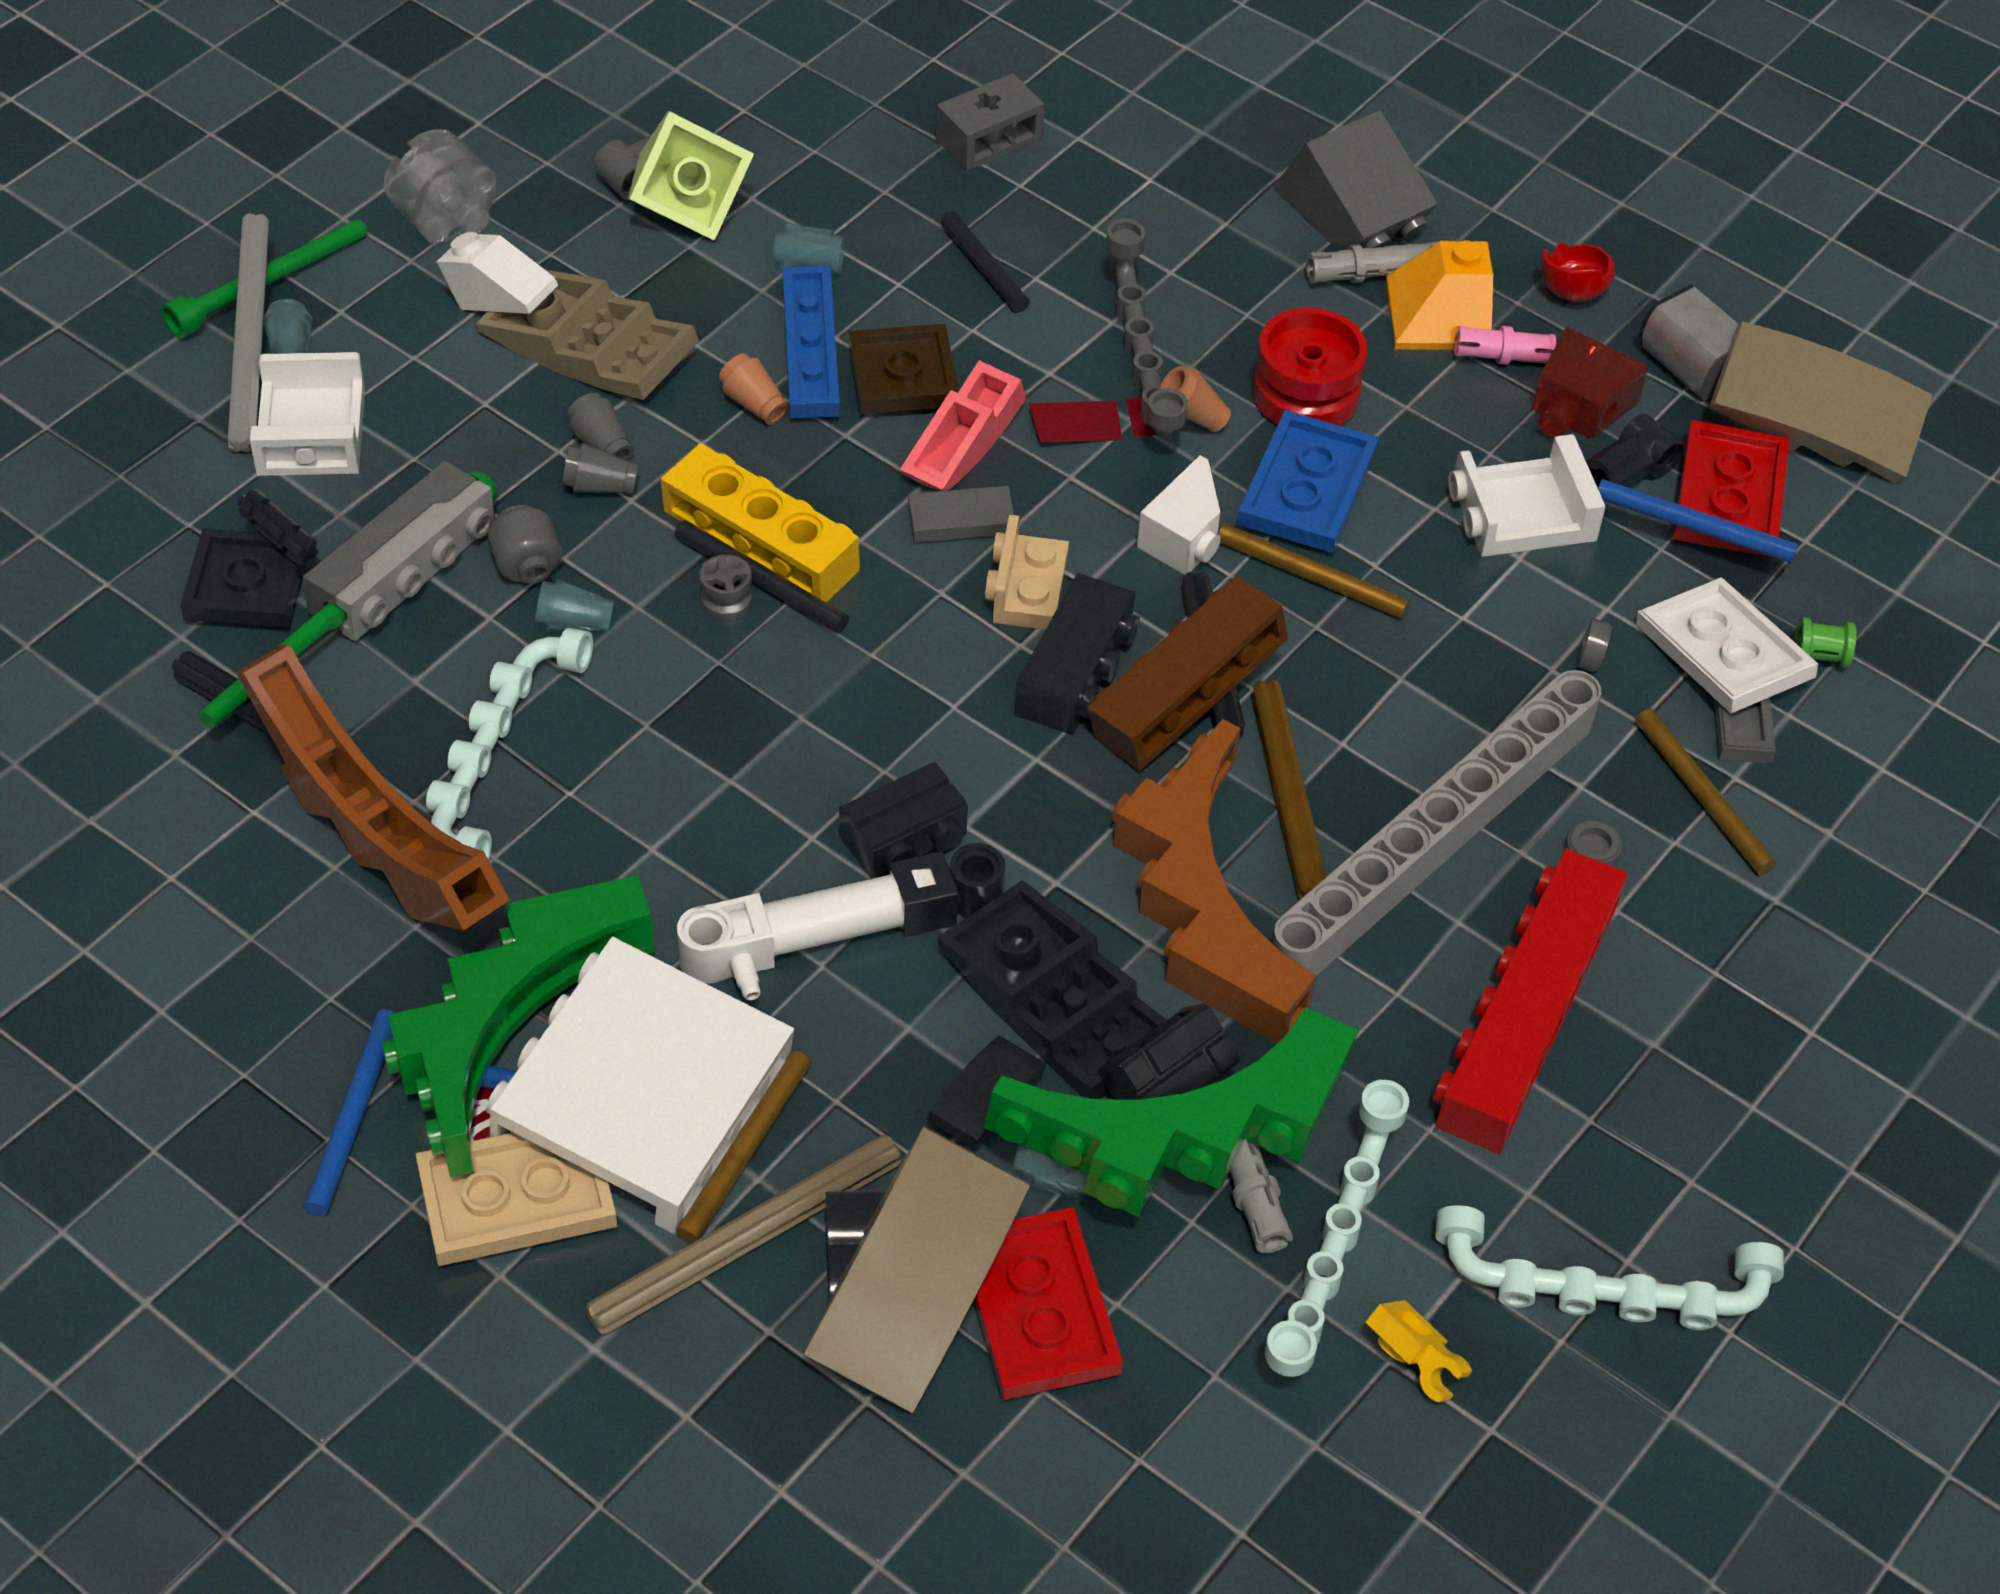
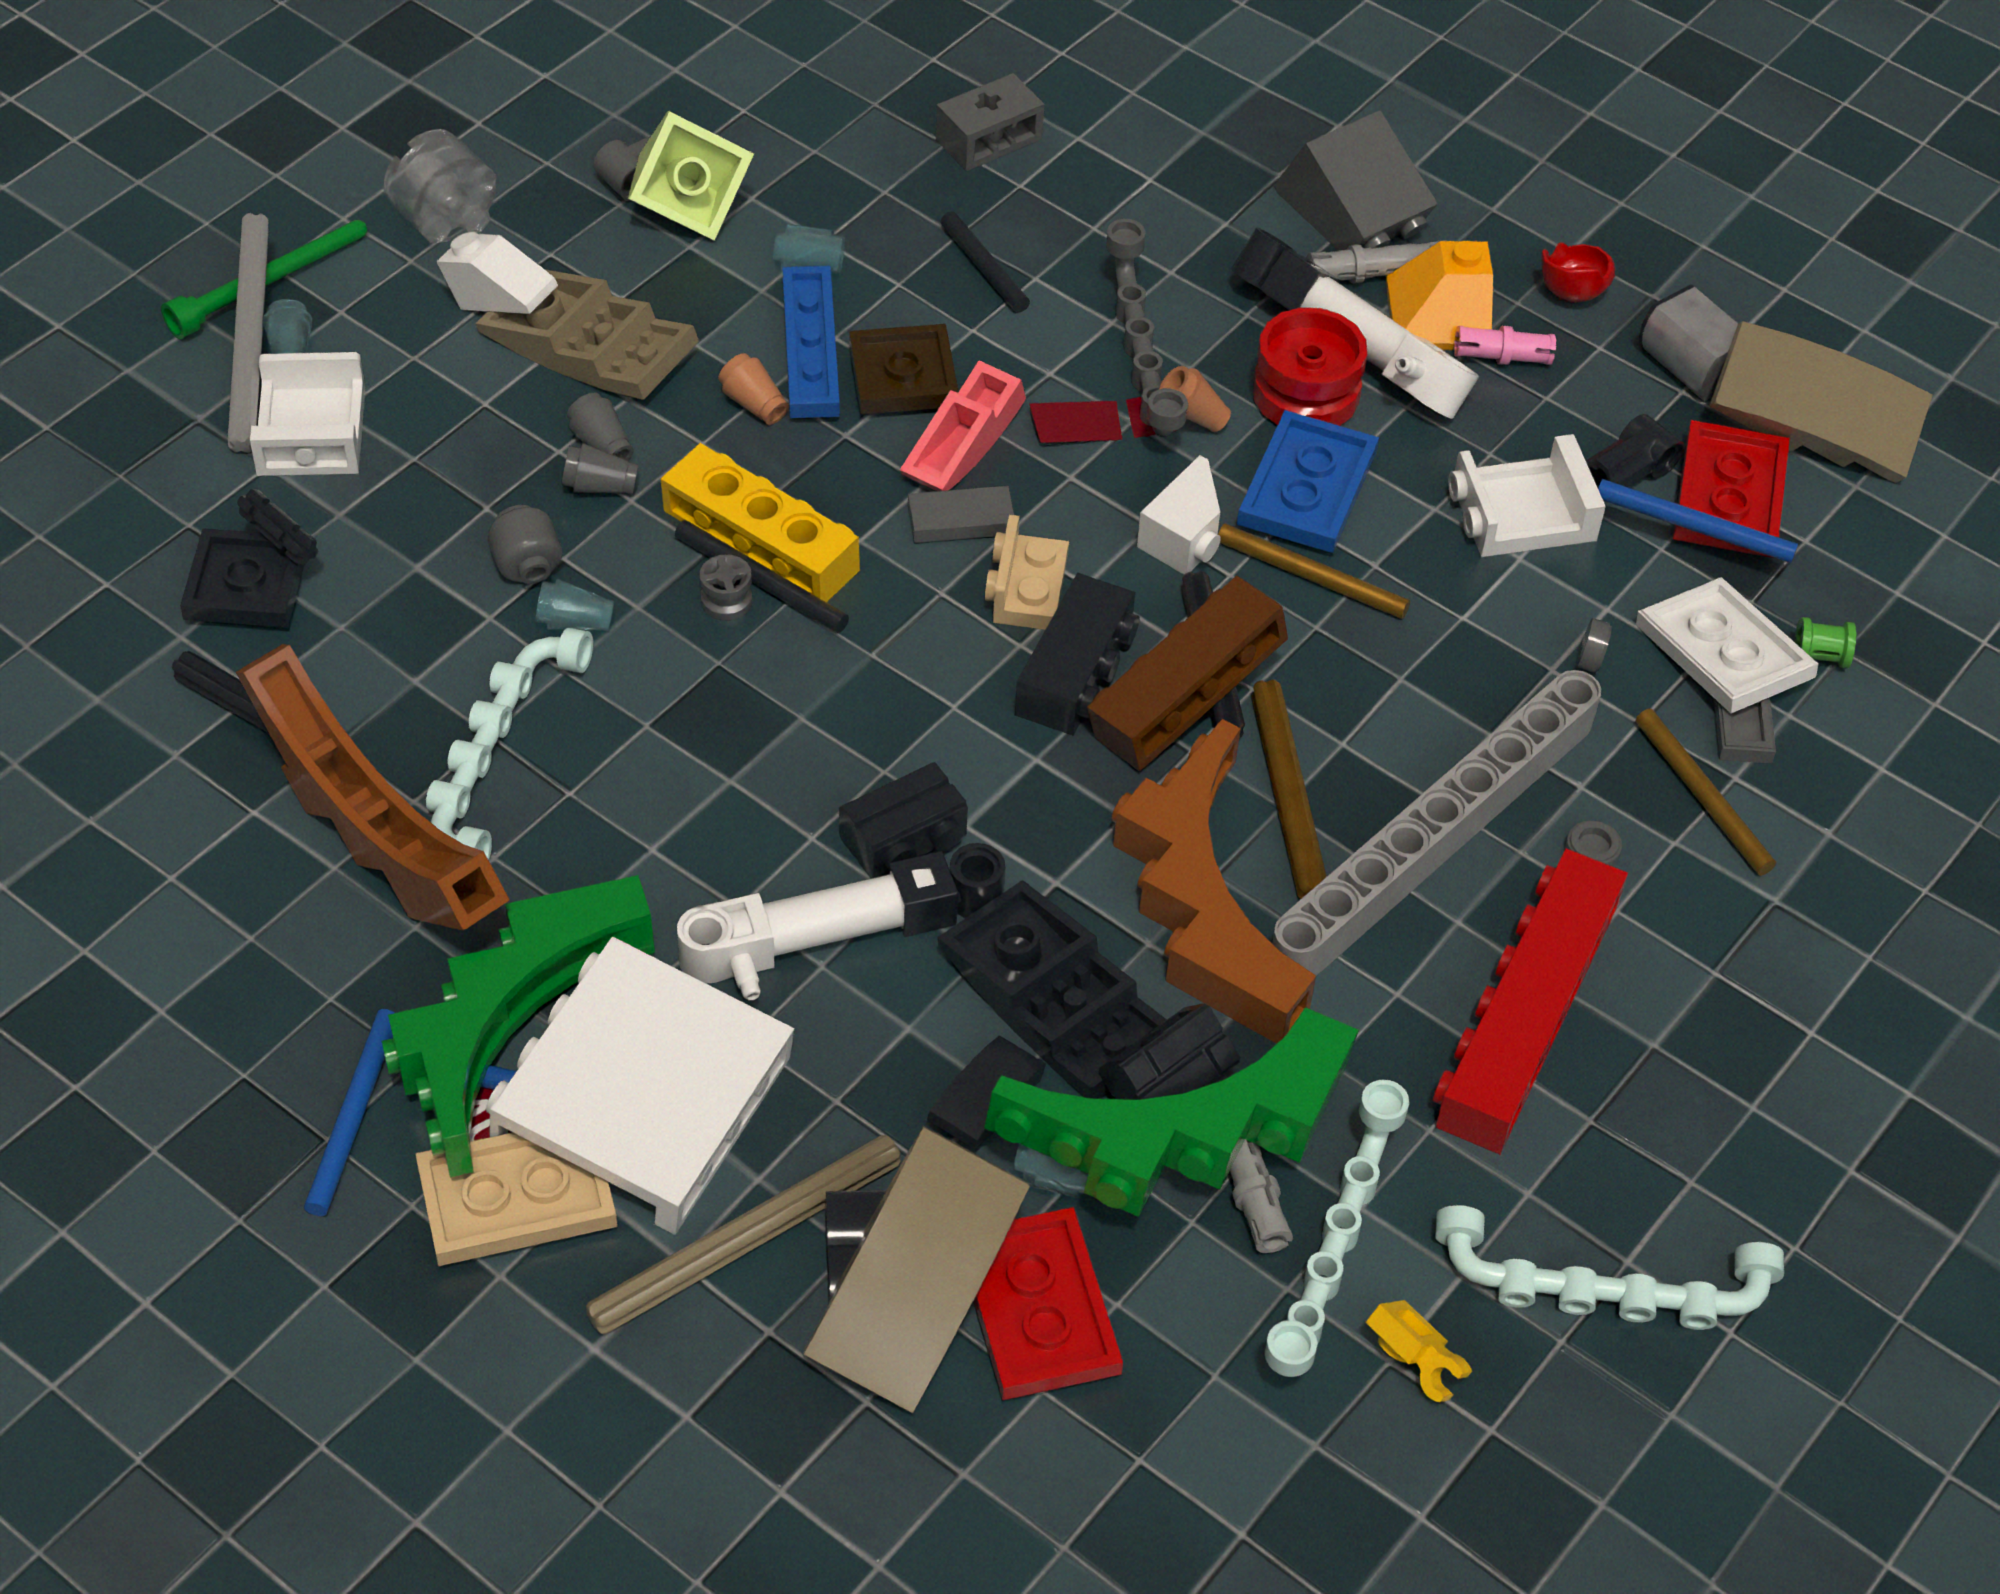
piece [198,461,497,728] -> none
pearl gold bar [676,1051,811,1244] -> none
clear red torso [1533,327,1649,438] -> none
none -> white piece [1231,227,1479,419]

